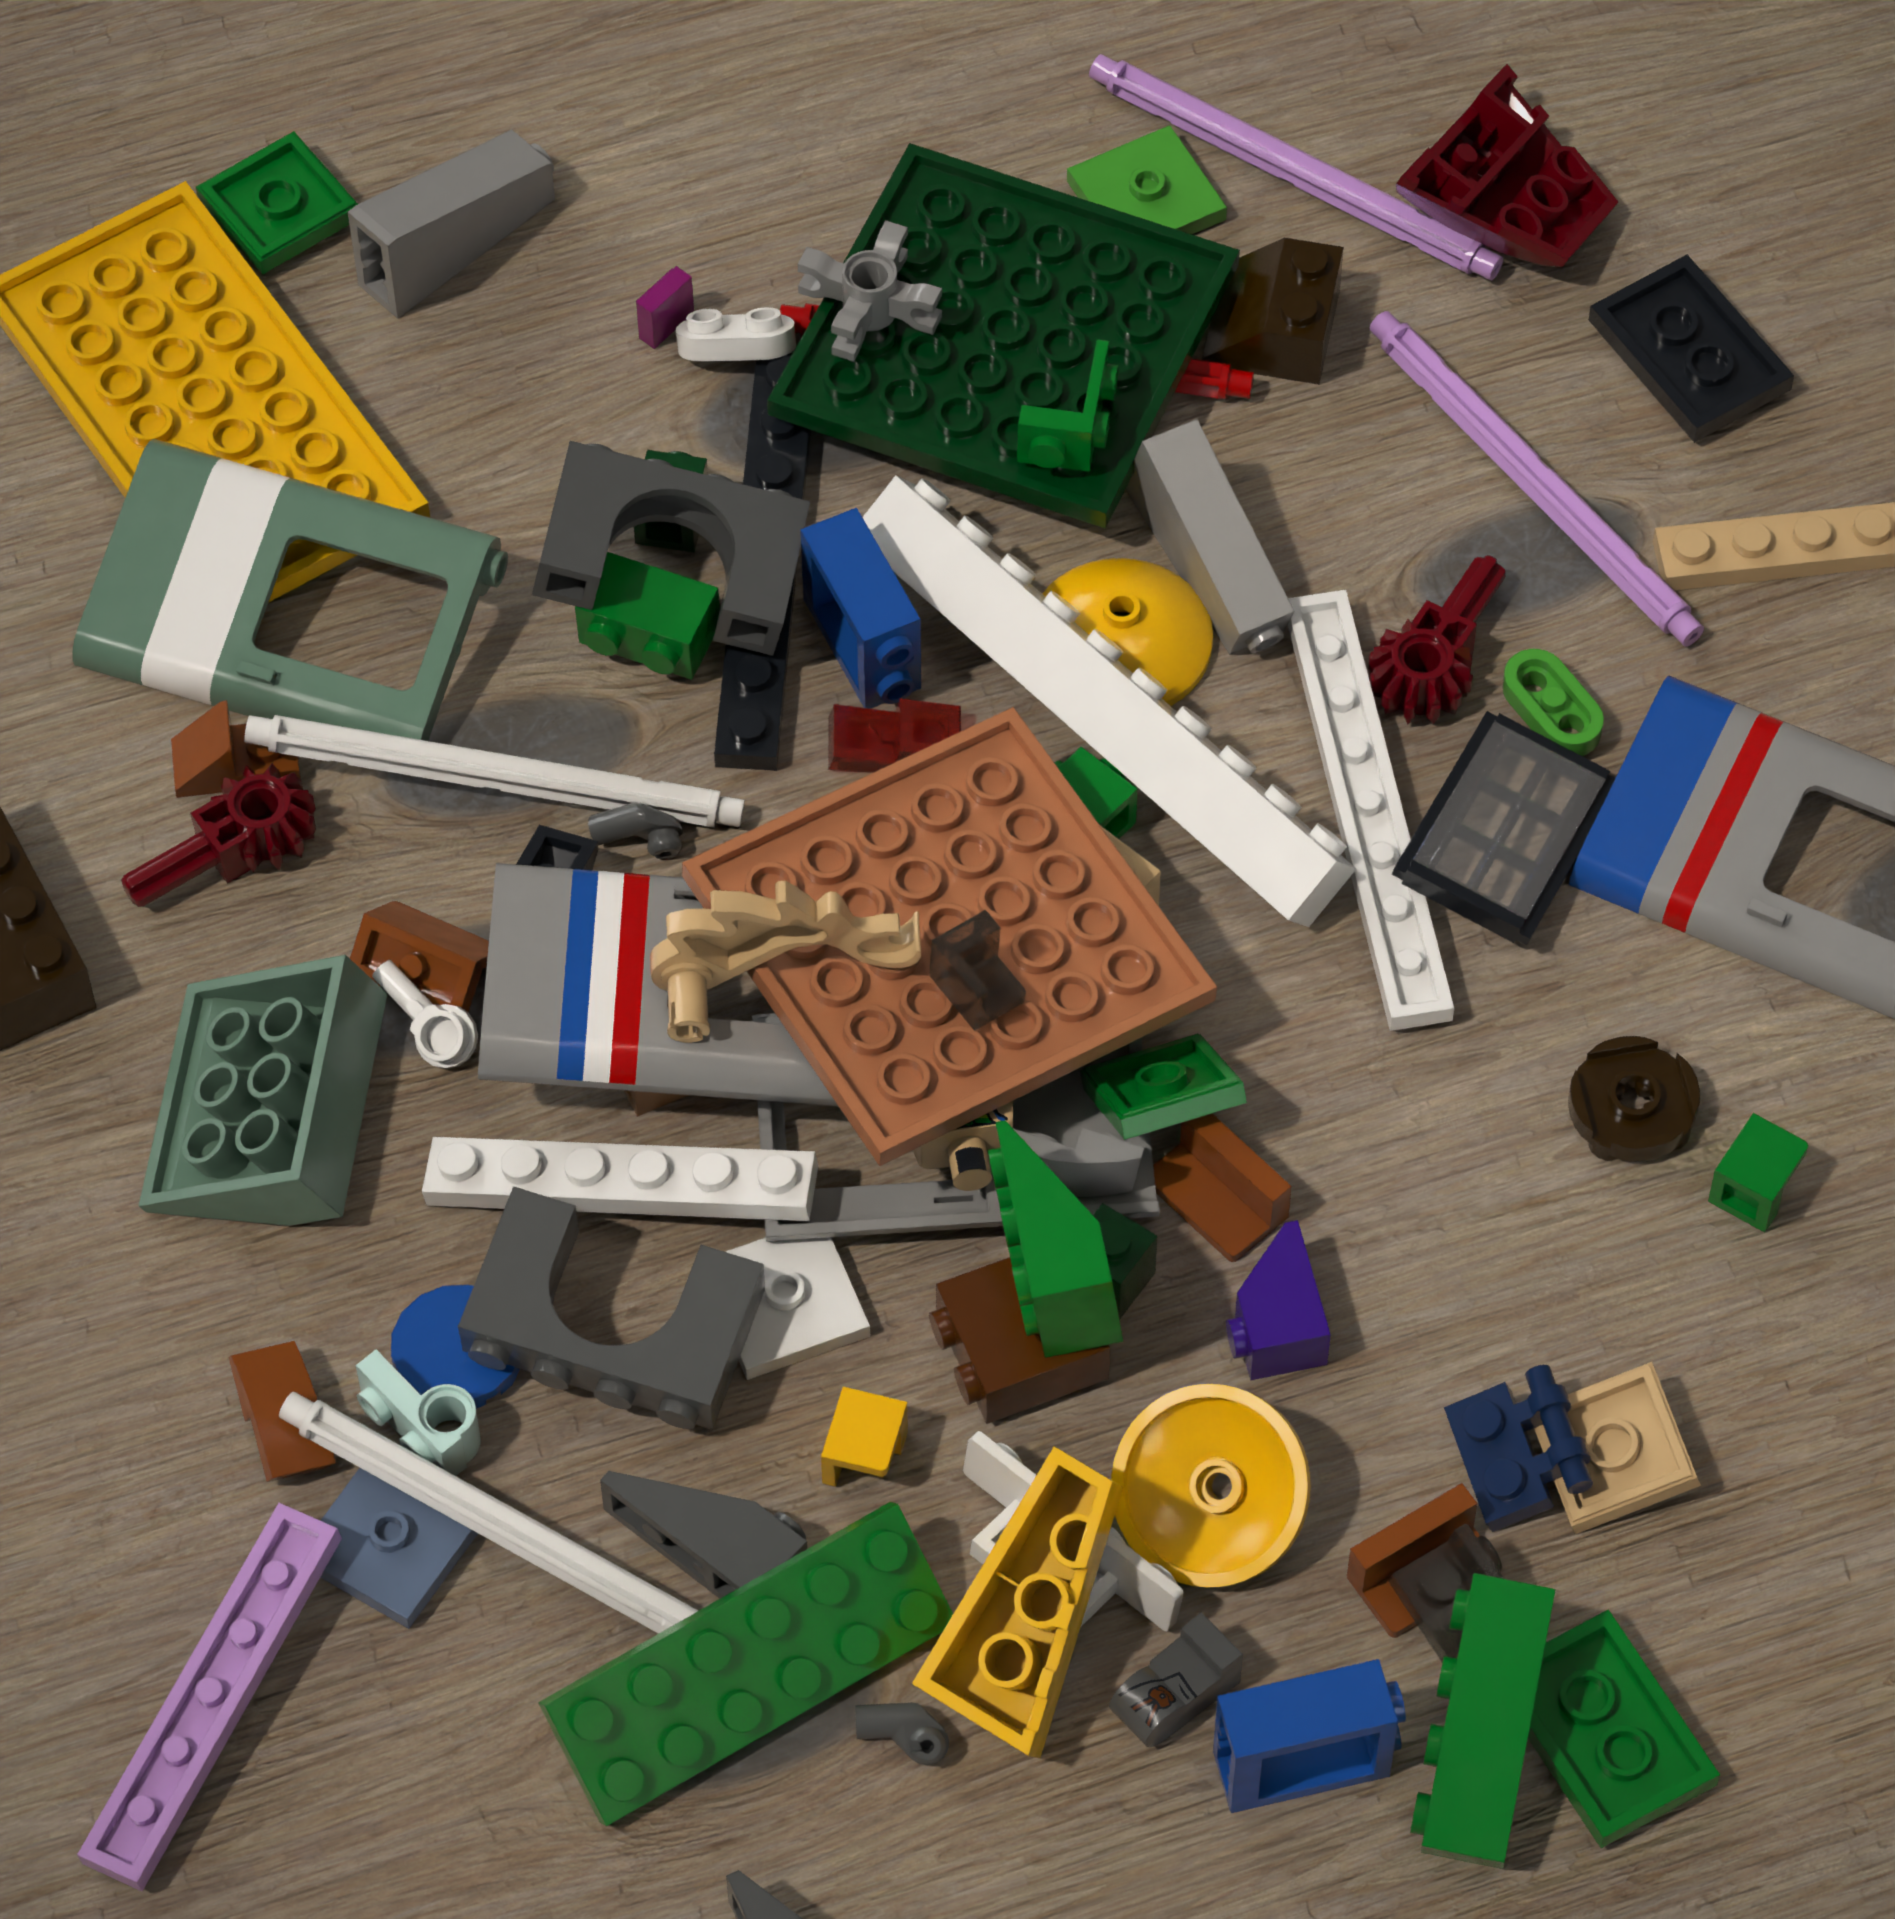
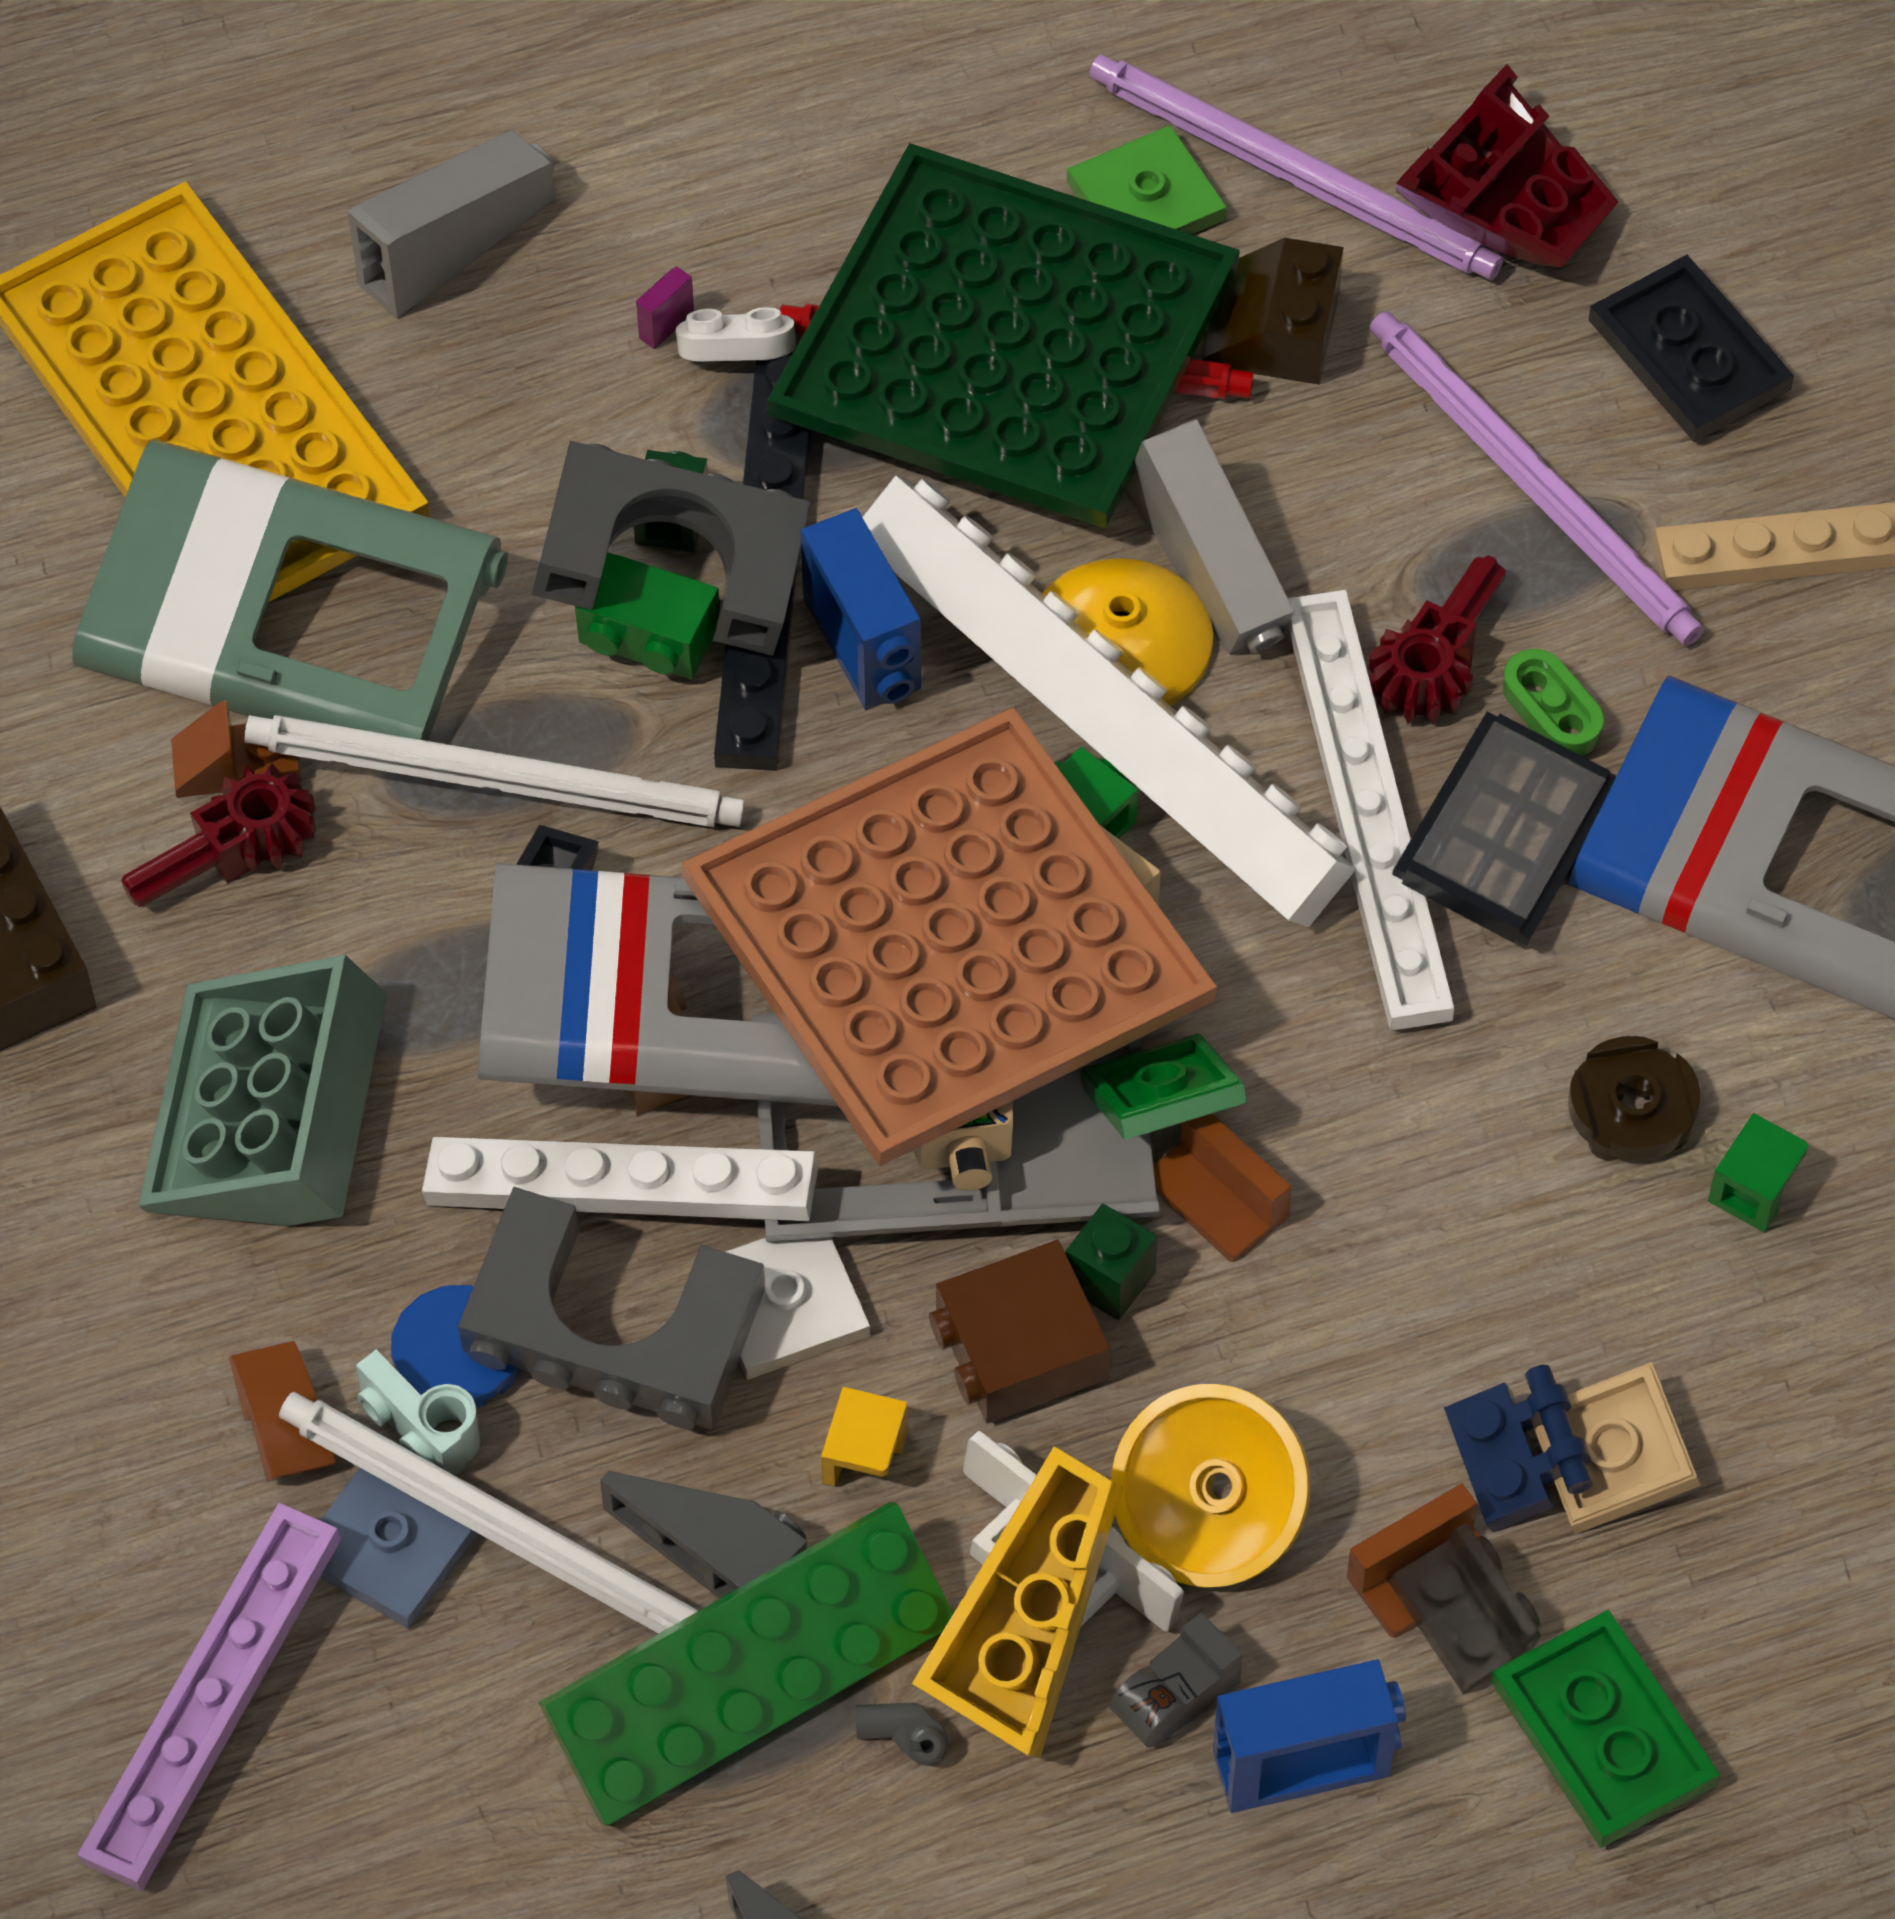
green plate [196,131,358,275] -> none
dark orange panel [350,901,489,1013] -> none
white plate [372,960,478,1068] -> none
dark grey arm [588,802,683,859] -> none
tan animal [650,881,921,1043] -> none
light grey pin [798,220,942,361] -> none
clear red slope [828,698,961,773] -> none
clear smoke panel [929,910,1026,1031] -> none
green slope [988,1120,1124,1358] -> none
light grey slope [1013,1127,1145,1197] -> none
green bracket [1017,339,1119,472] -> none
dark purple slope [1226,1220,1331,1381] -> none
green brick [1410,1573,1556,1869] -> none

